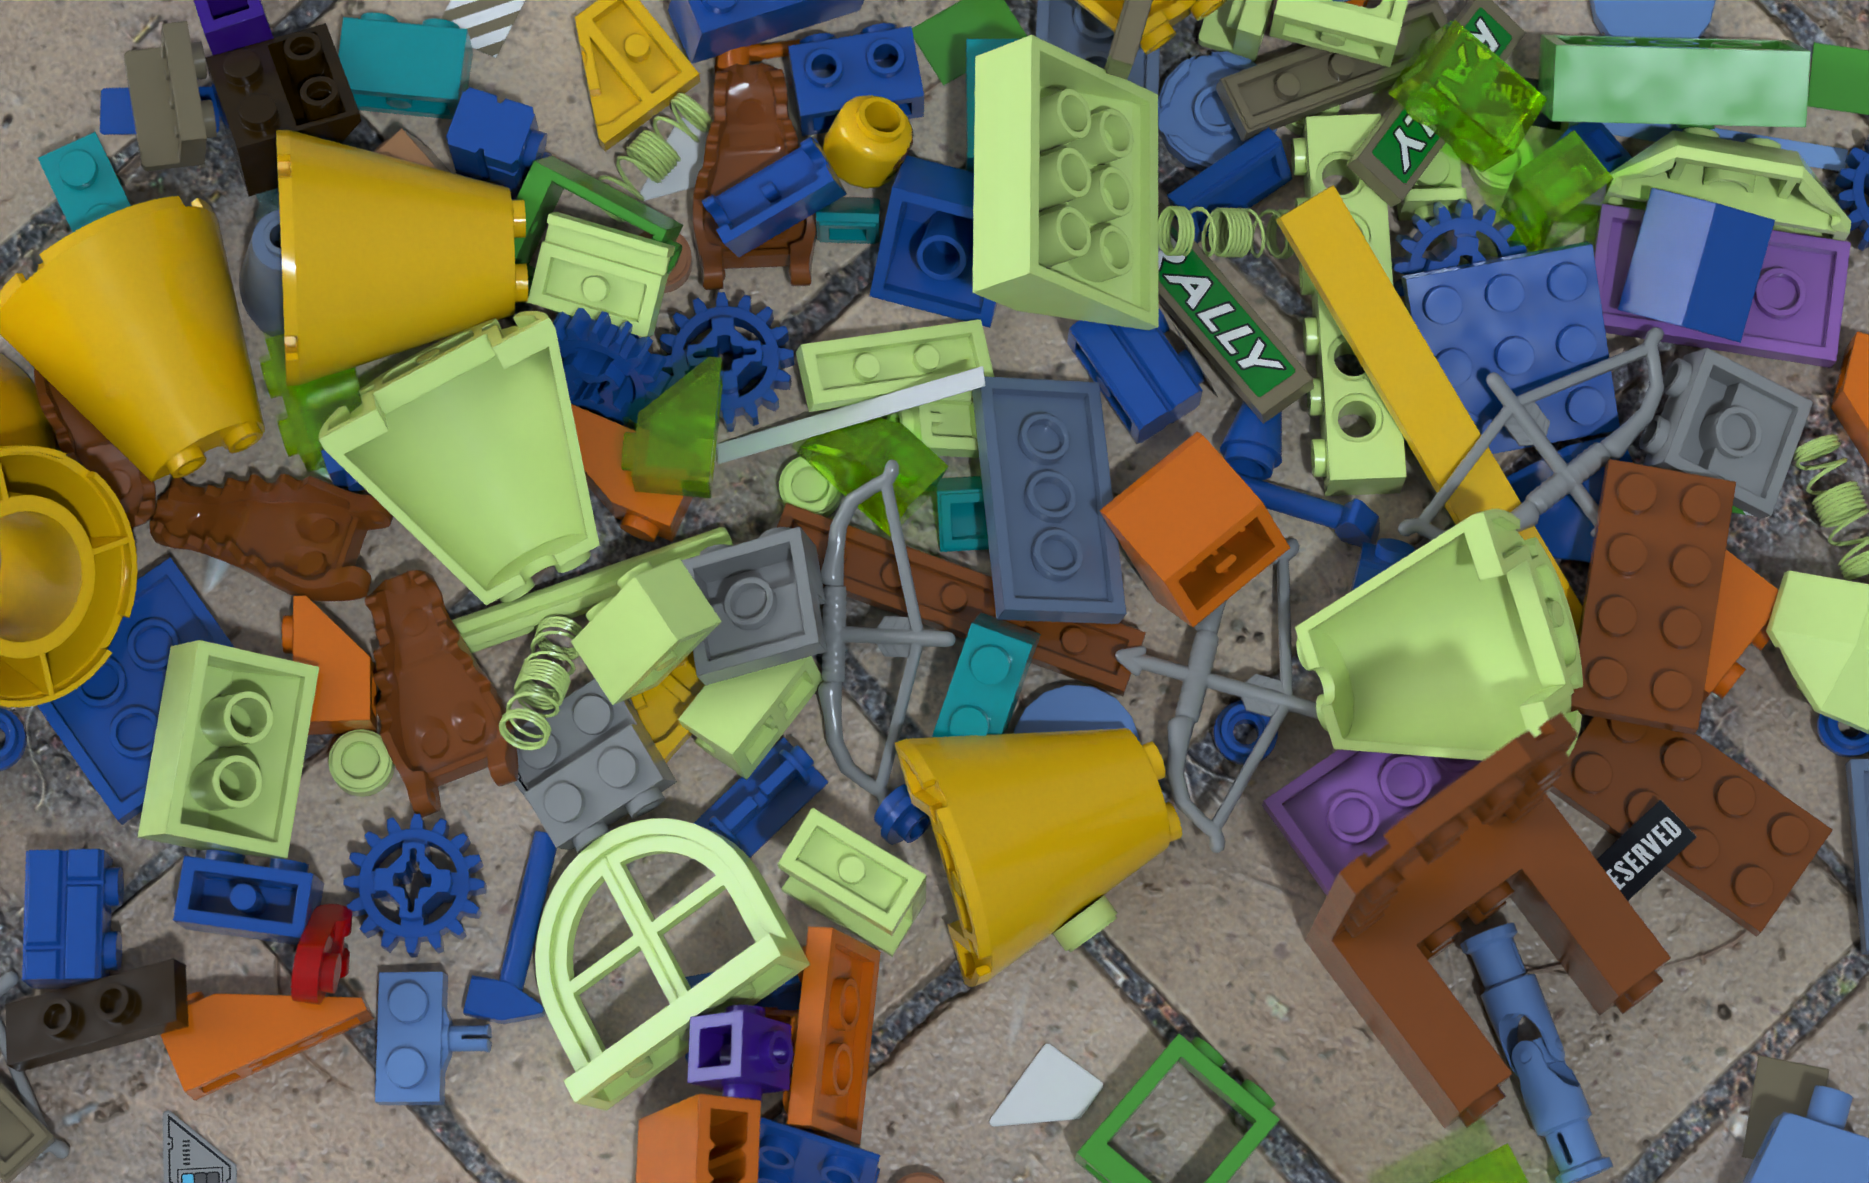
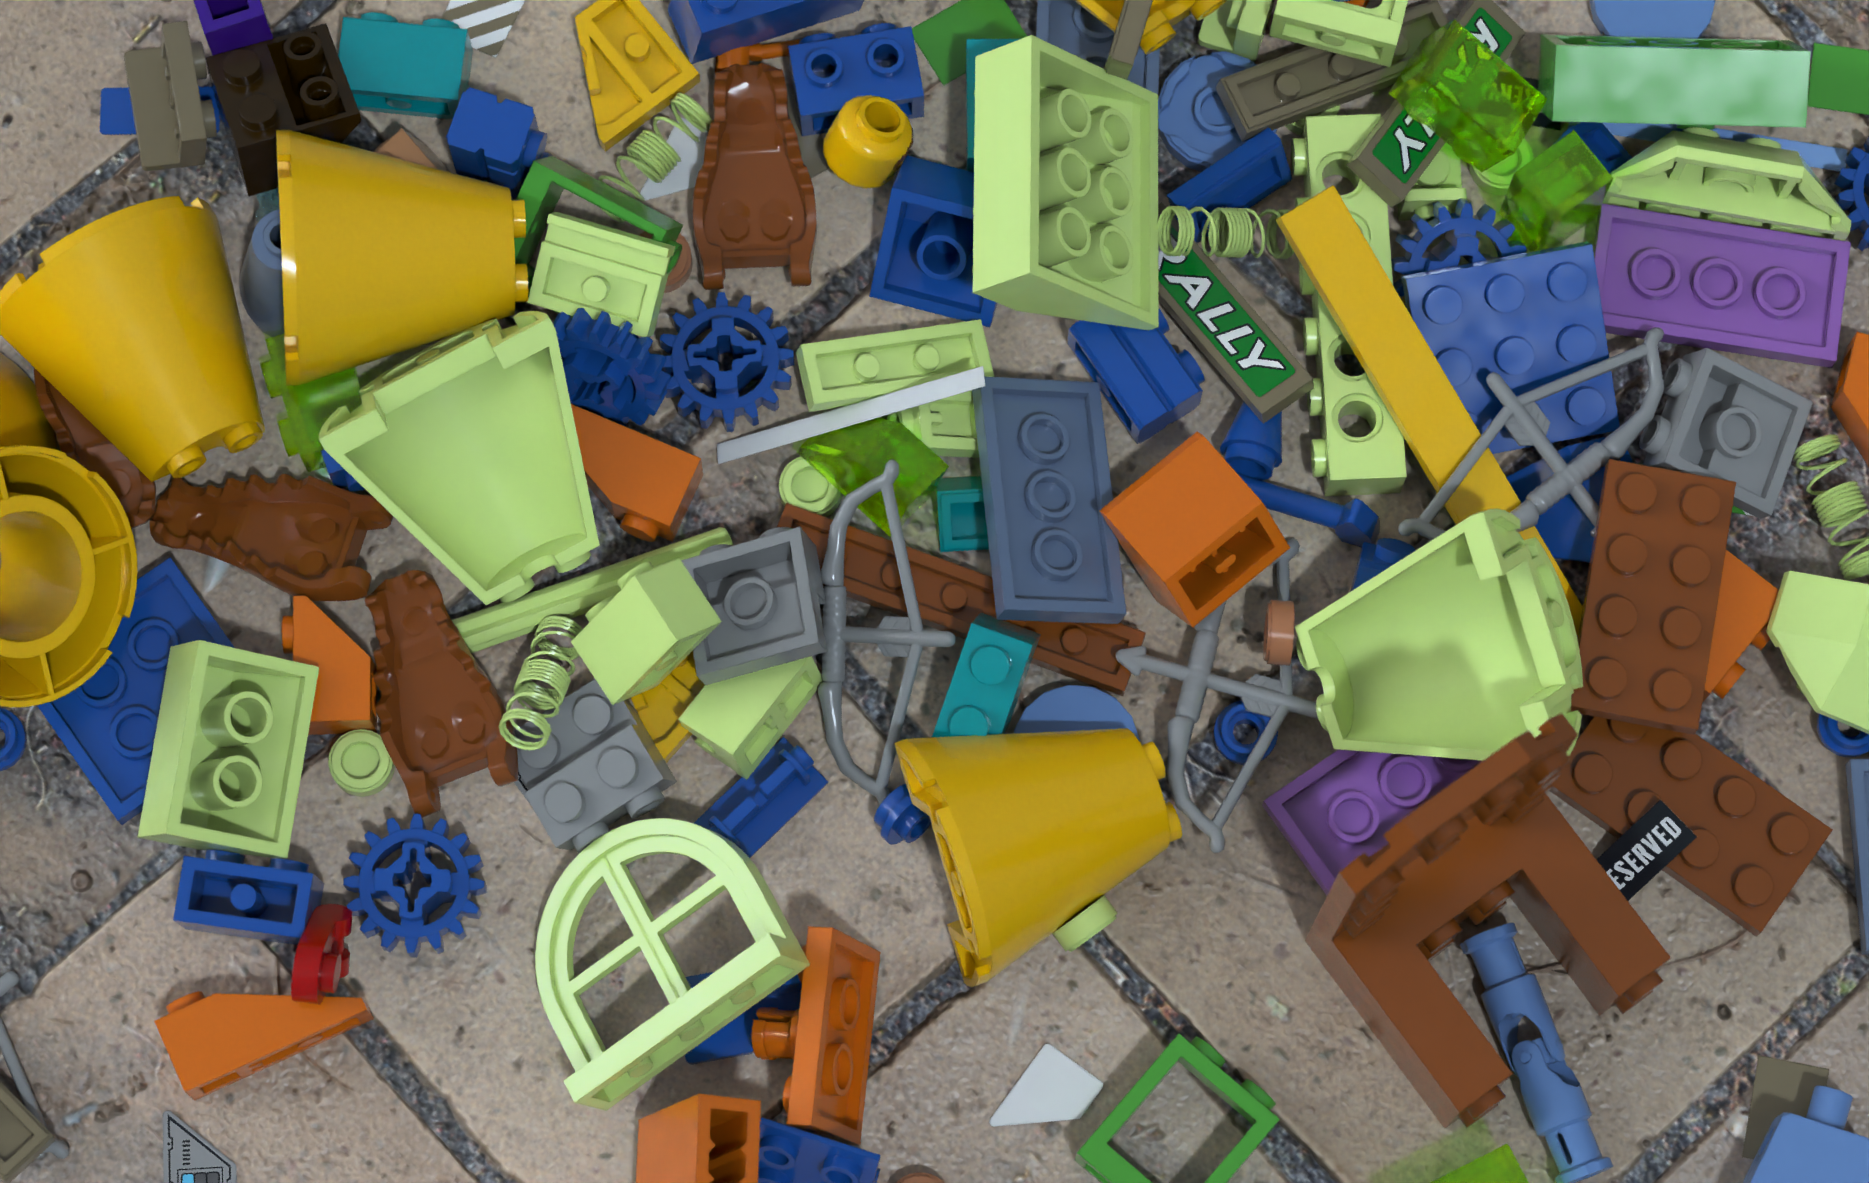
dark brown plate [5,958,189,1072] -> none
blue brick [22,849,124,989] -> none
teal brick [38,132,131,232] -> none
medium blue plate [375,972,492,1106] -> none
blue piece [463,831,557,1024] -> none
clear neon green slope [621,357,724,498] -> none
dark purple brick [687,1005,793,1103] -> none
blue hinge [702,136,847,257] -> none
yellowish green window [778,807,926,957] -> none
teal slope [816,197,880,244] -> none
dark tan sticker [1172,321,1218,397] -> none
blue slope [1617,187,1775,343] -> none
none -> nougat tile [1263,600,1295,666]

